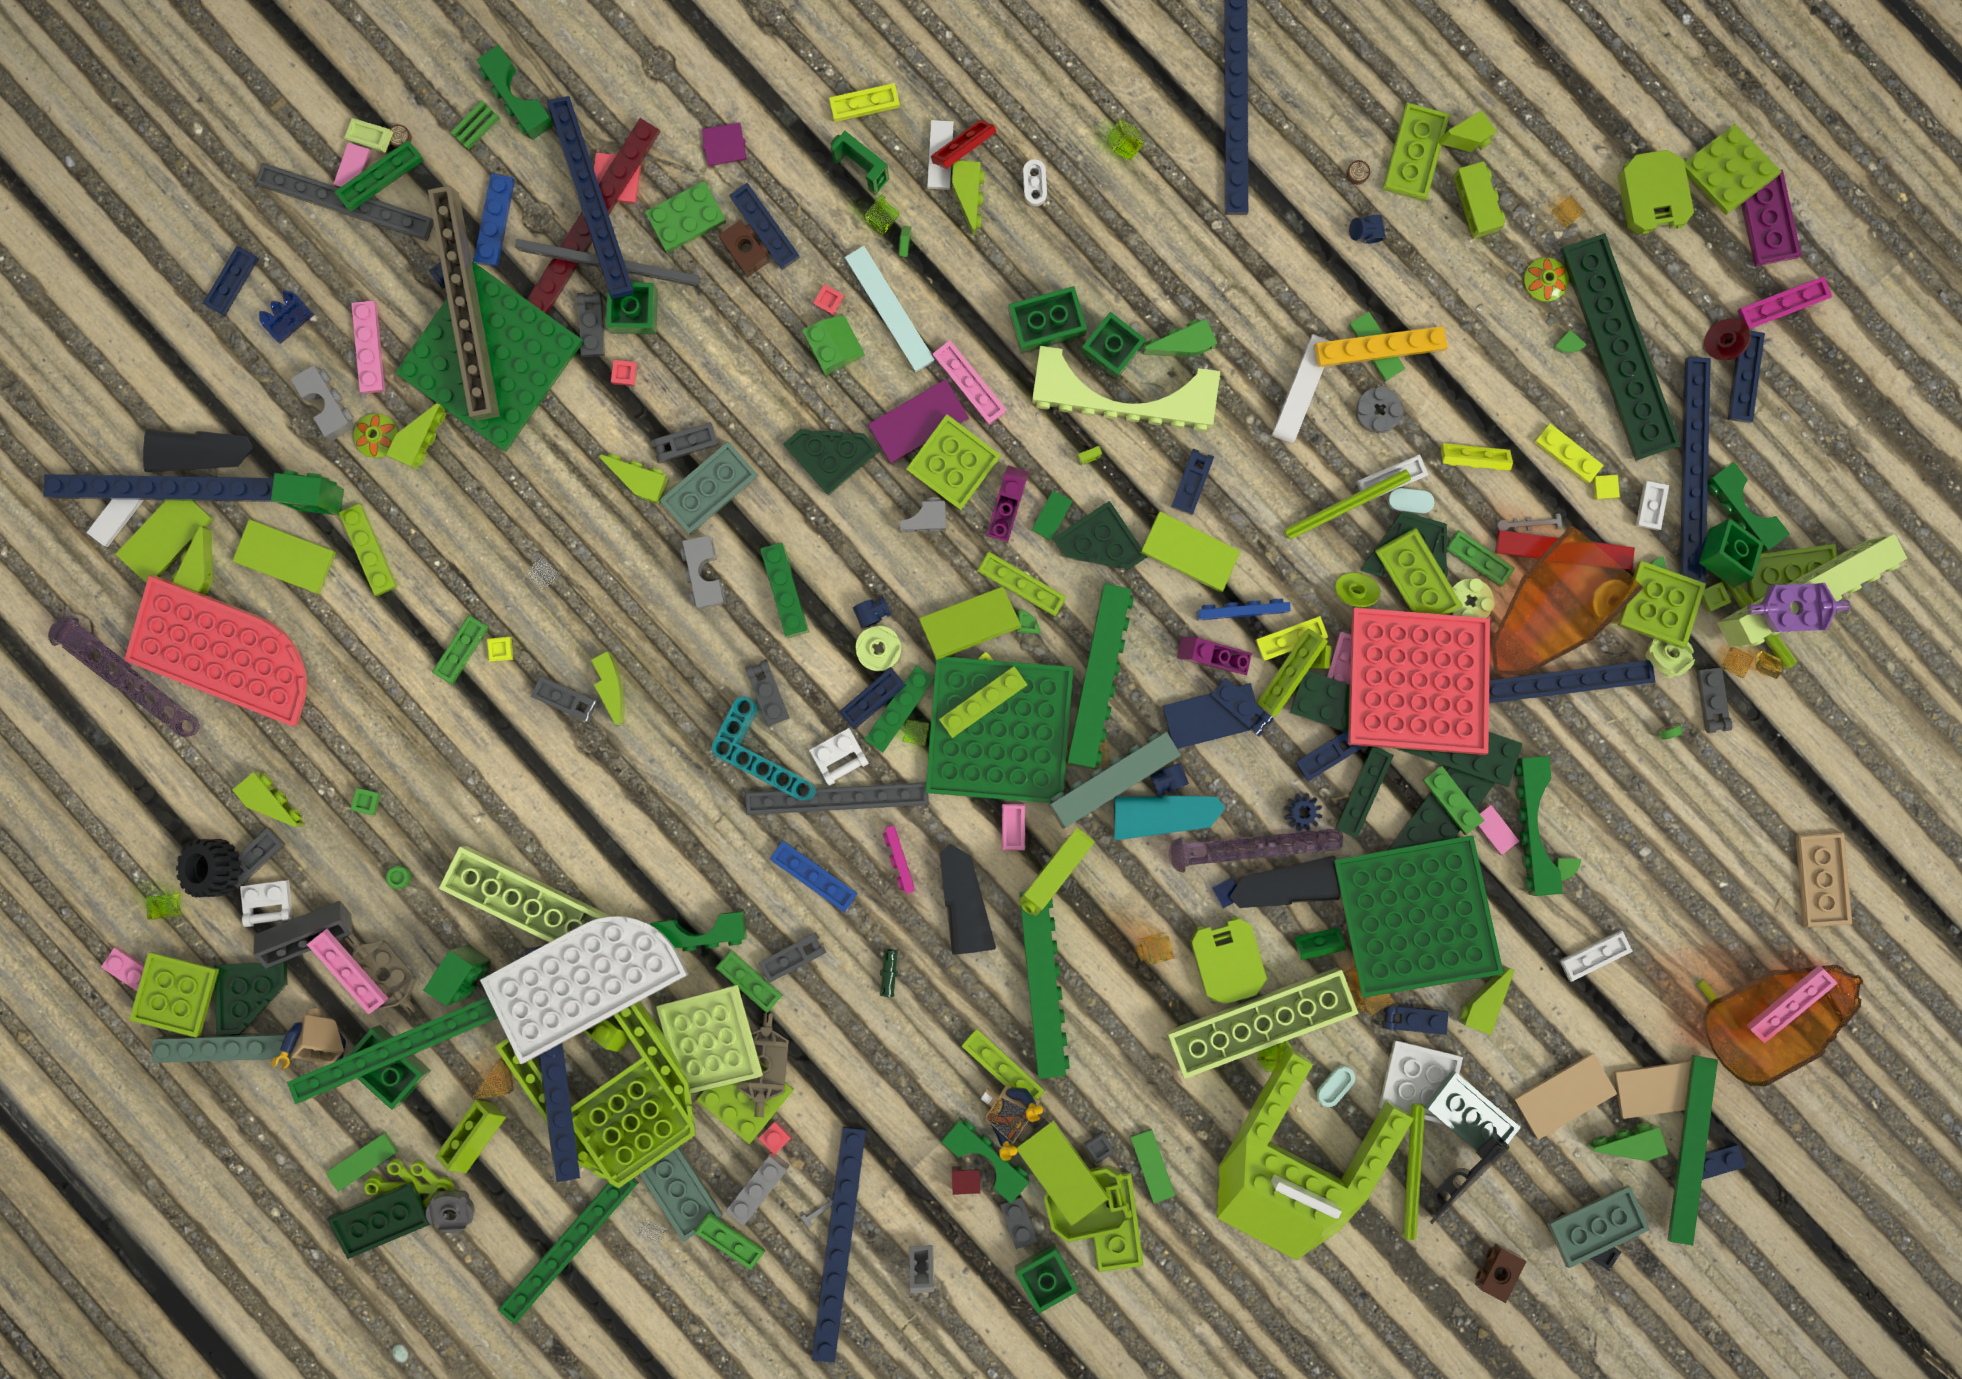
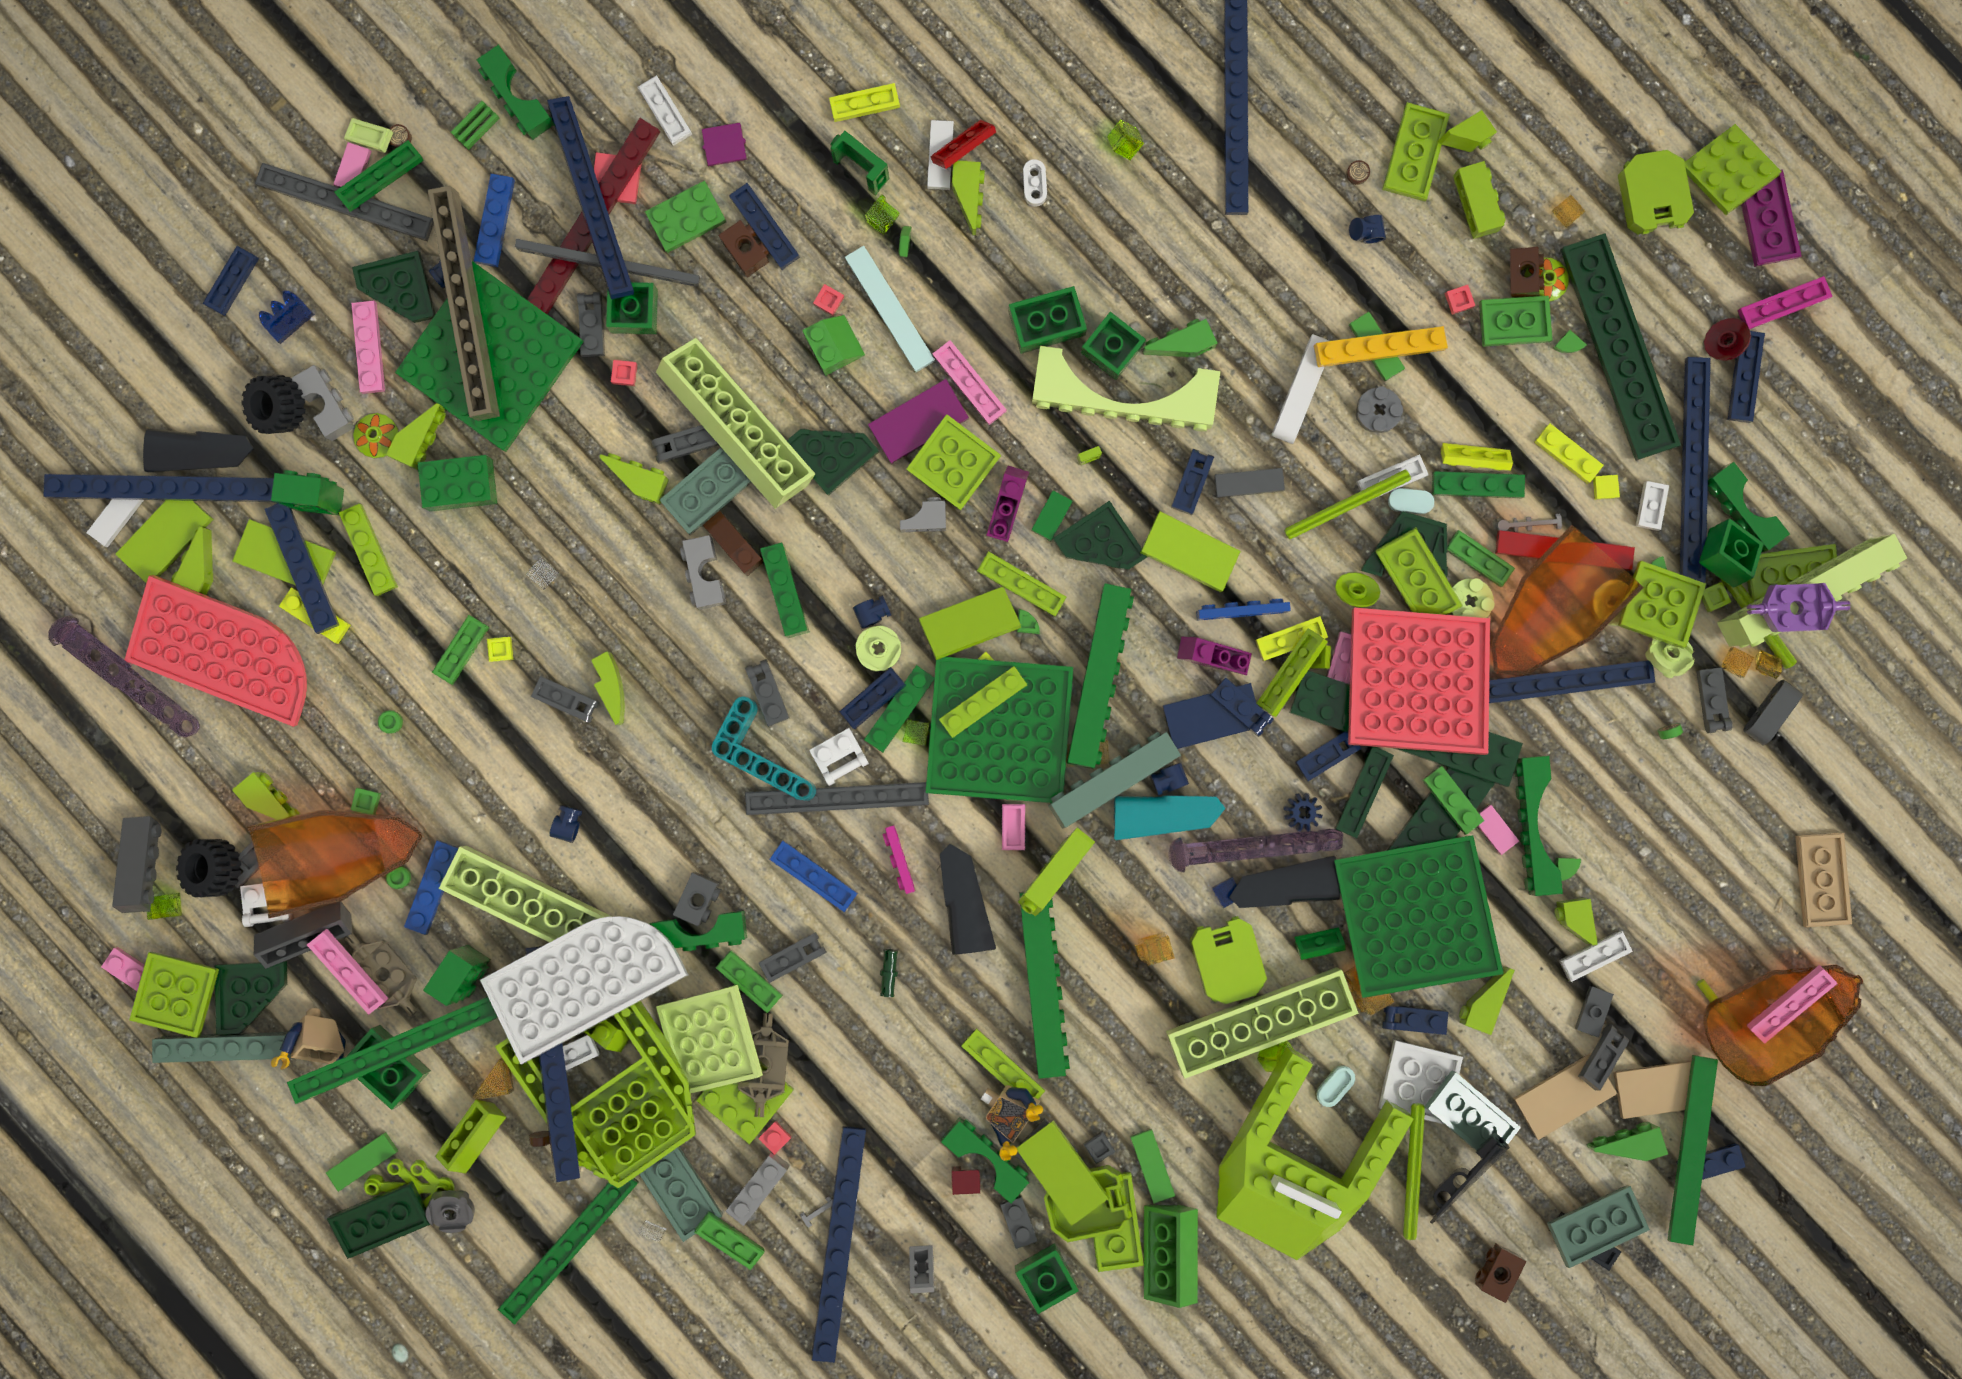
none -> dark grey brick [112,816,162,913]
none -> black tyre [241,375,305,434]
none -> clear orange windscreen [247,810,422,918]
none -> dark blue plate [264,503,339,634]
none -> neon yellow plate [279,587,351,644]
none -> dark green plate [352,251,435,323]
none -> bright green tile [378,711,403,734]
none -> blue plate [404,840,459,935]
none -> green brick [418,455,498,512]
none -> reddish brown tile [529,1131,550,1147]
none -> dark blue piece [550,805,582,843]
none -> white plate [563,1035,600,1070]
none -> white tile [638,75,692,146]
none -> yellowish green brick [656,338,815,509]
none -> dark grey brick [673,872,721,926]
none -> reddish brown slope [703,510,764,577]
none -> bright green slope [1144,1205,1198,1308]
none -> dark grey tile [1214,468,1285,498]
none -> green plate [1432,471,1525,499]
none -> coral plate [1445,285,1475,315]
none -> bright green plate [1479,296,1553,347]
none -> reddish brown brick [1510,247,1544,298]
none -> lime slope [1555,898,1598,946]
none -> dark grey plate [1575,986,1614,1038]
none -> dark grey plate [1578,1024,1629,1091]
none -> dark grey beam [1743,679,1803,746]

